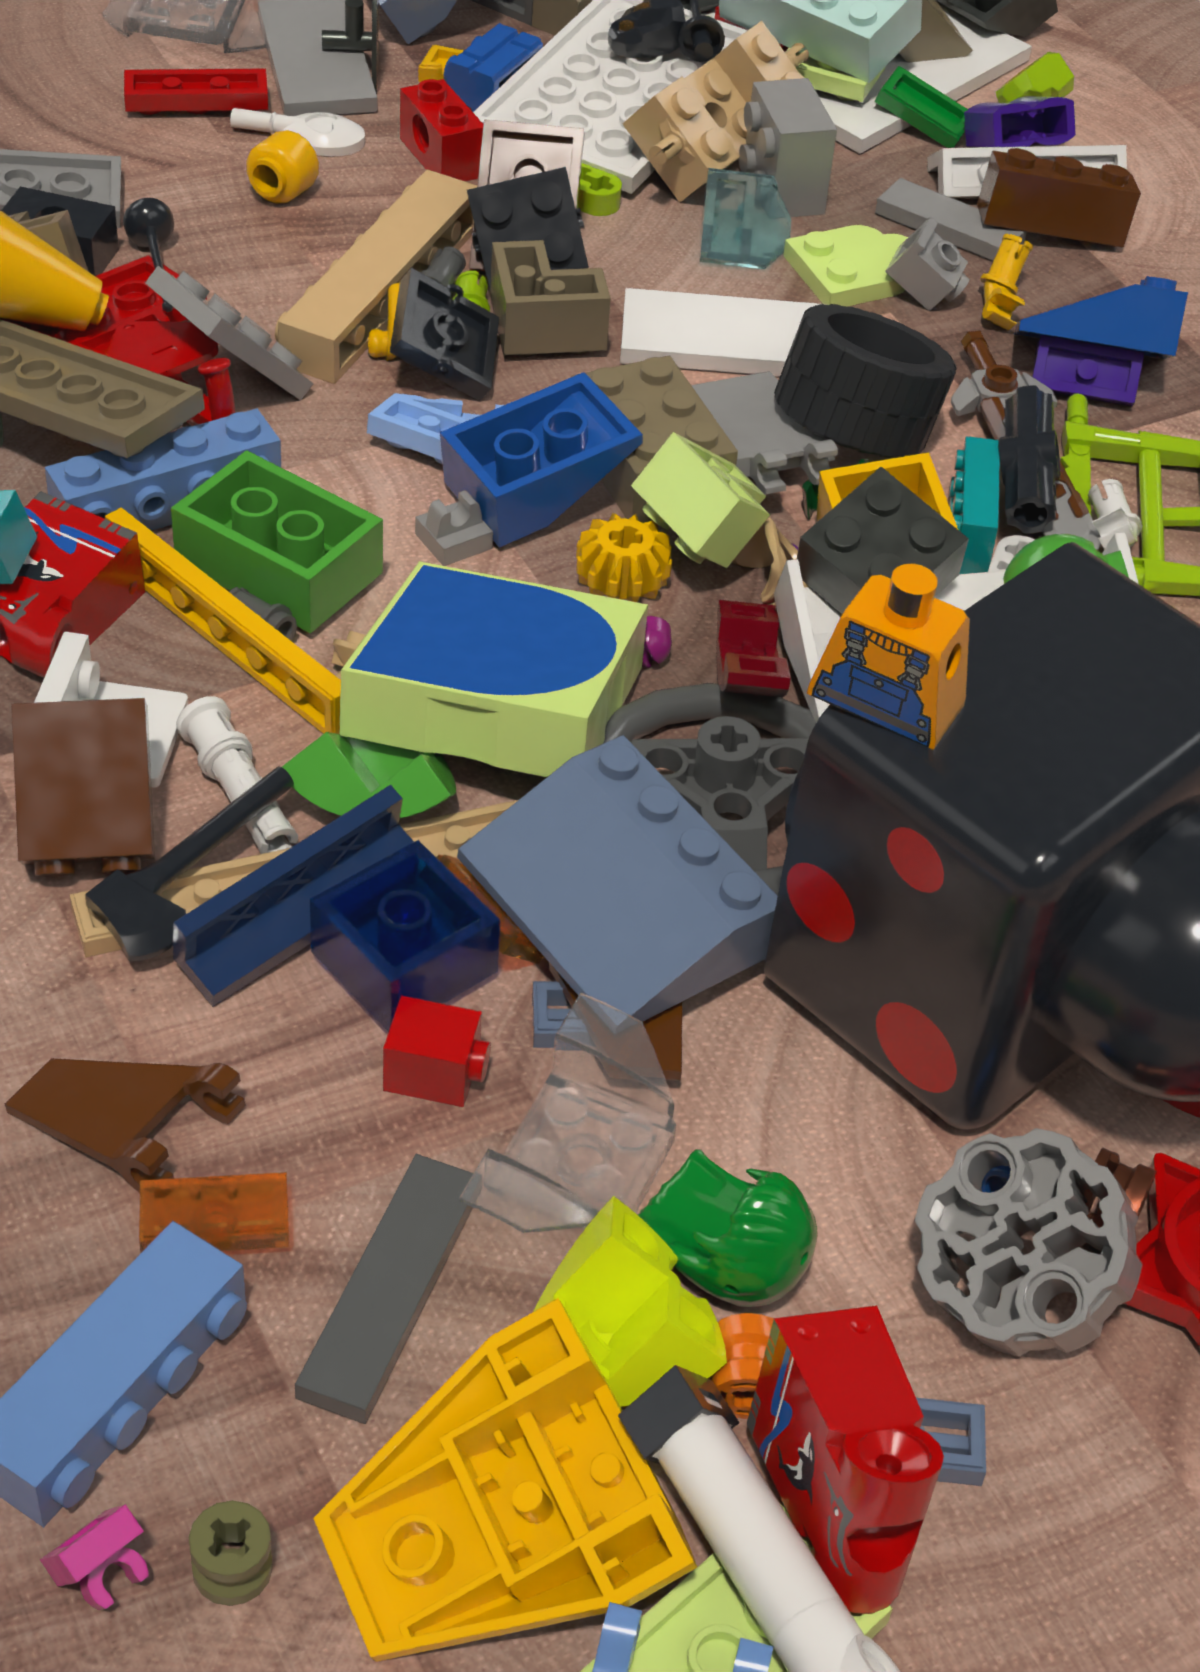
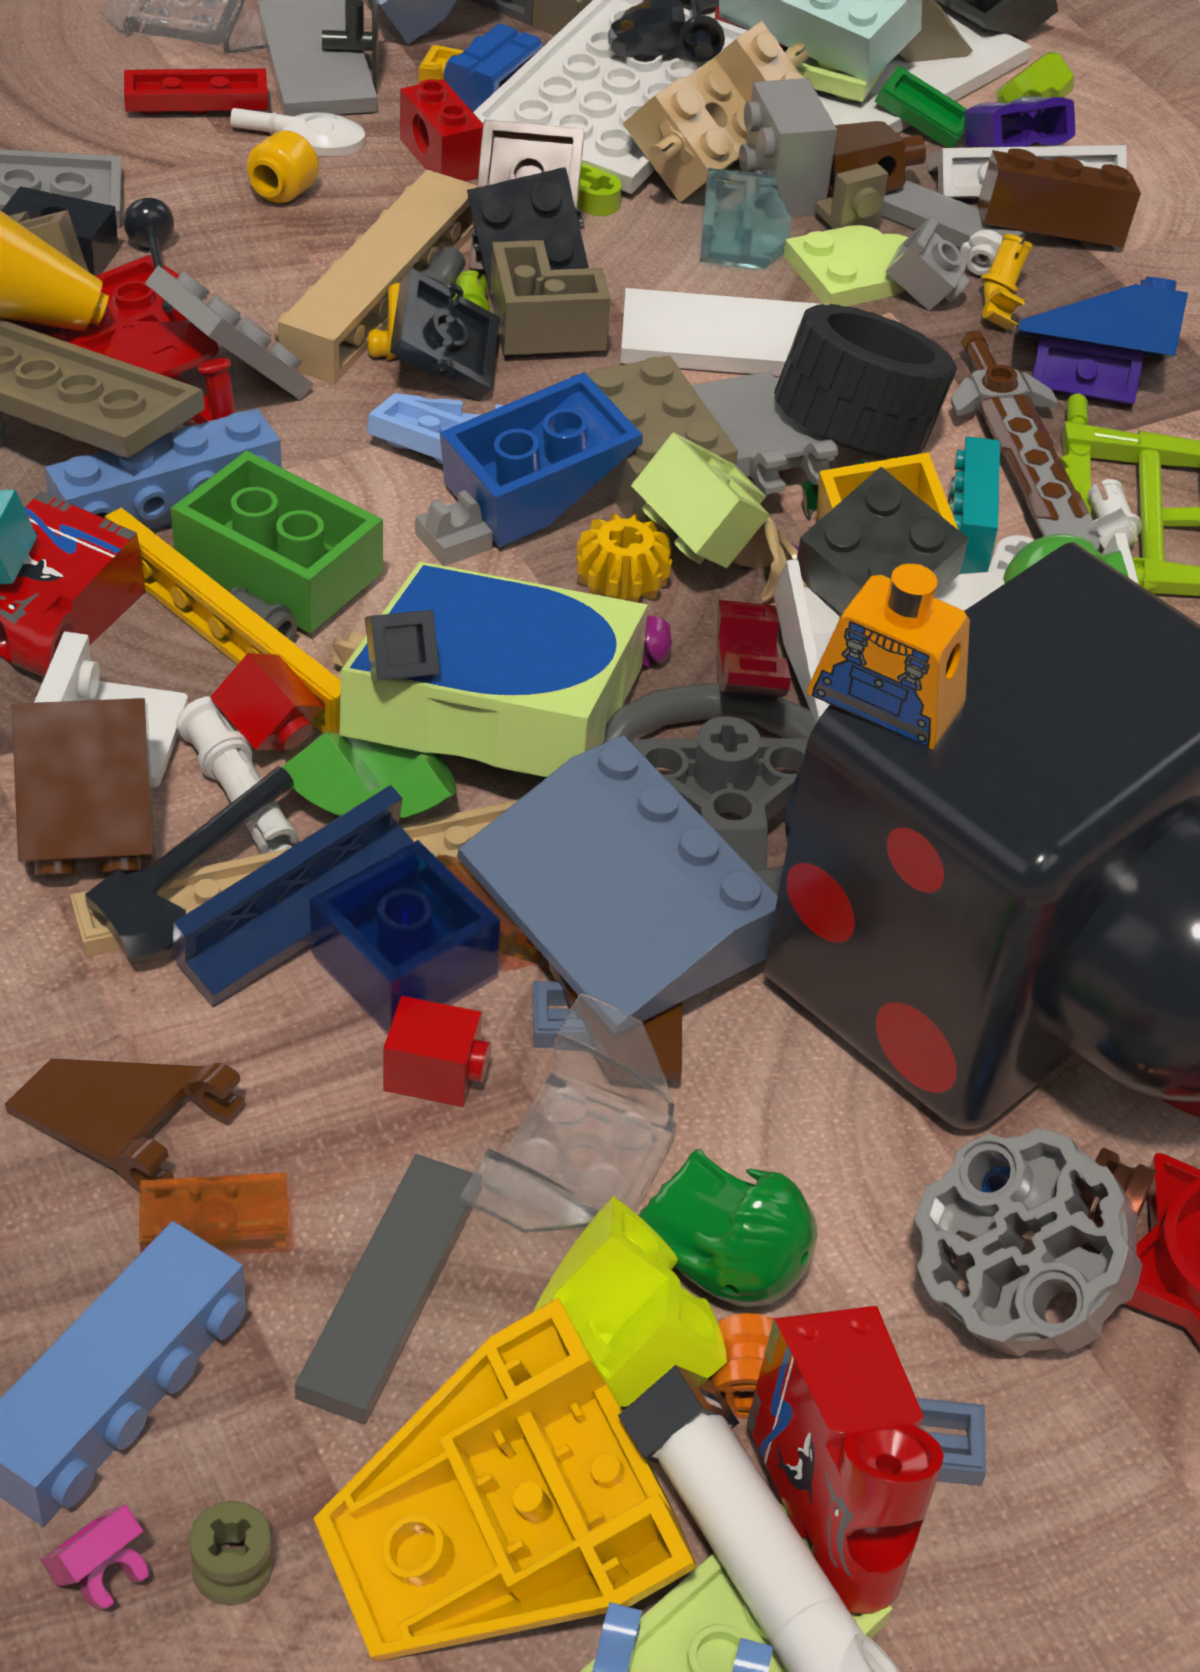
black piece [999,385,1061,533] -> none
none -> red brick [210,653,325,751]
none -> black tile [365,610,440,681]
none -> dark tan bracket [815,164,888,229]
none -> reddish brown torso [828,121,926,199]
none -> white plate [960,230,1002,275]

